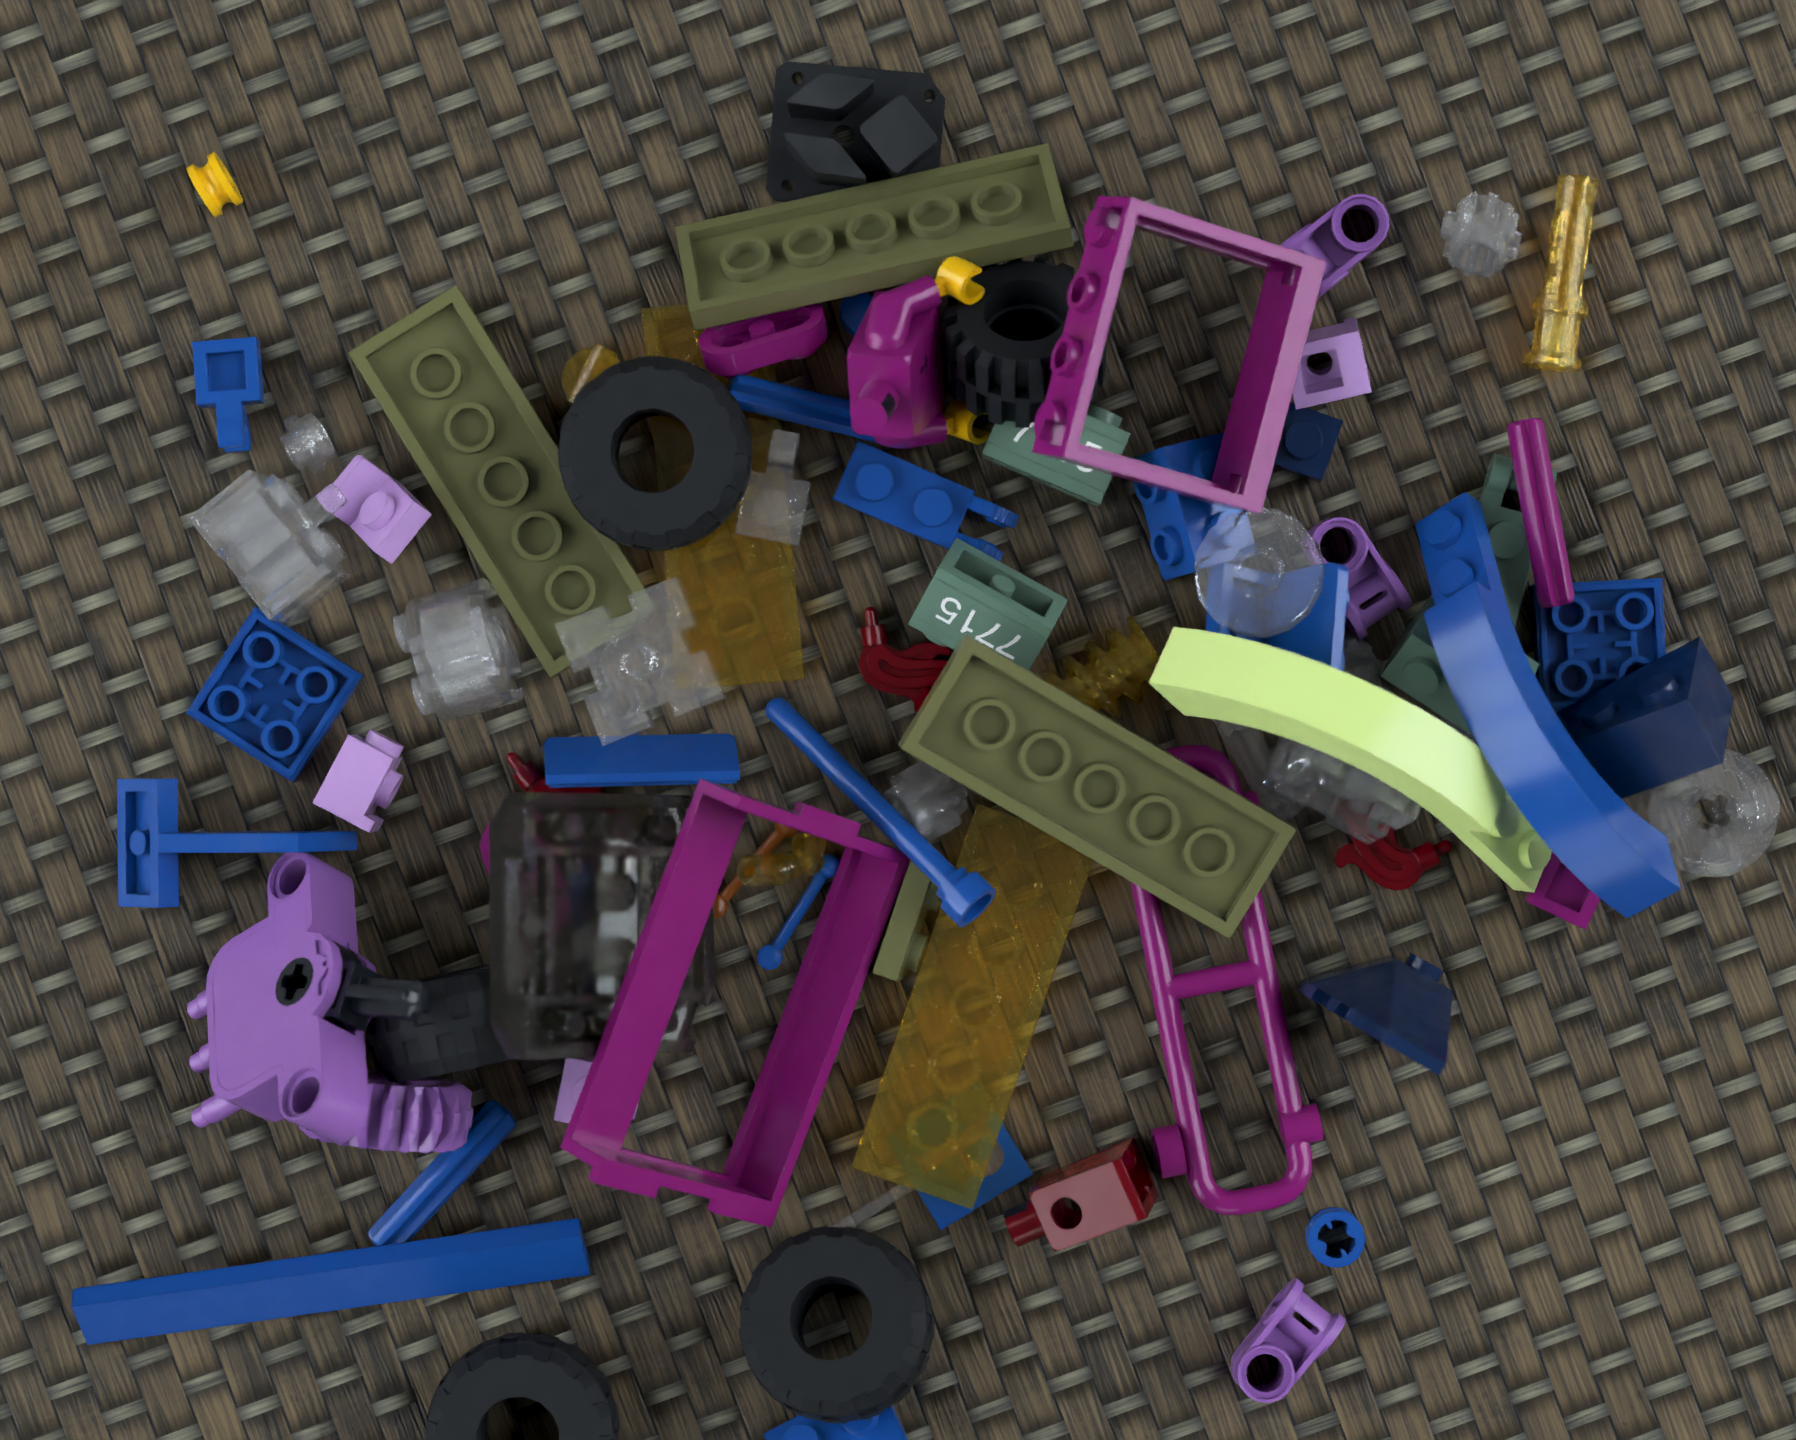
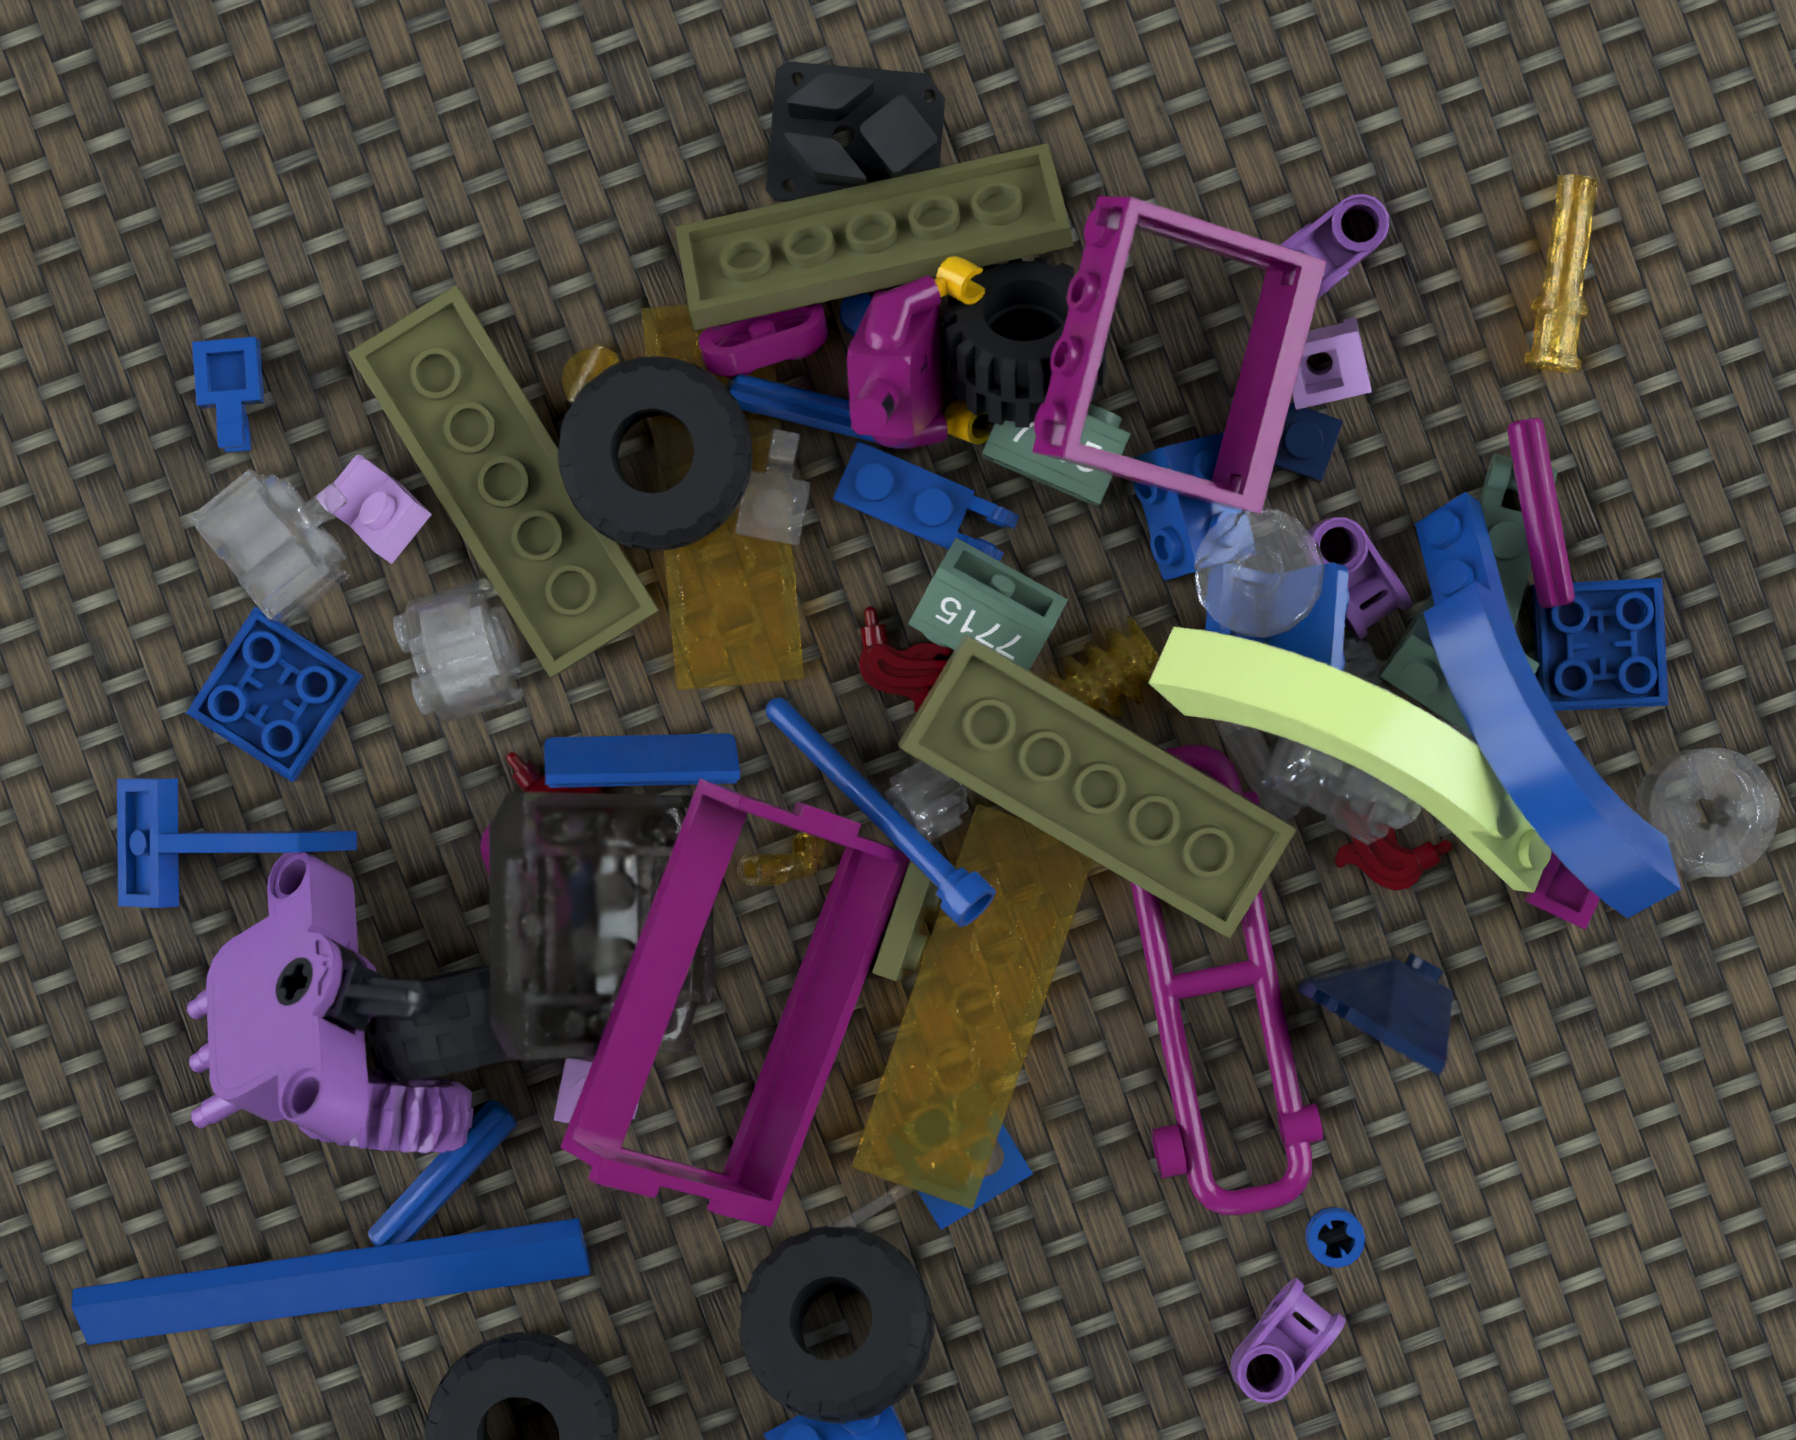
yellow bush [186,152,243,218] -> none
clear plate [280,412,336,475] -> none
lavender brick [313,729,404,833] -> none
clear brick [555,577,728,746] -> none
dark orange hinge [709,822,798,919] -> none
blue hinge [757,854,840,970] -> none
dark red torso [1004,1137,1159,1252] -> none
clear gear [1439,192,1522,278] -> none
dark blue wedge [1556,637,1734,799] -> none

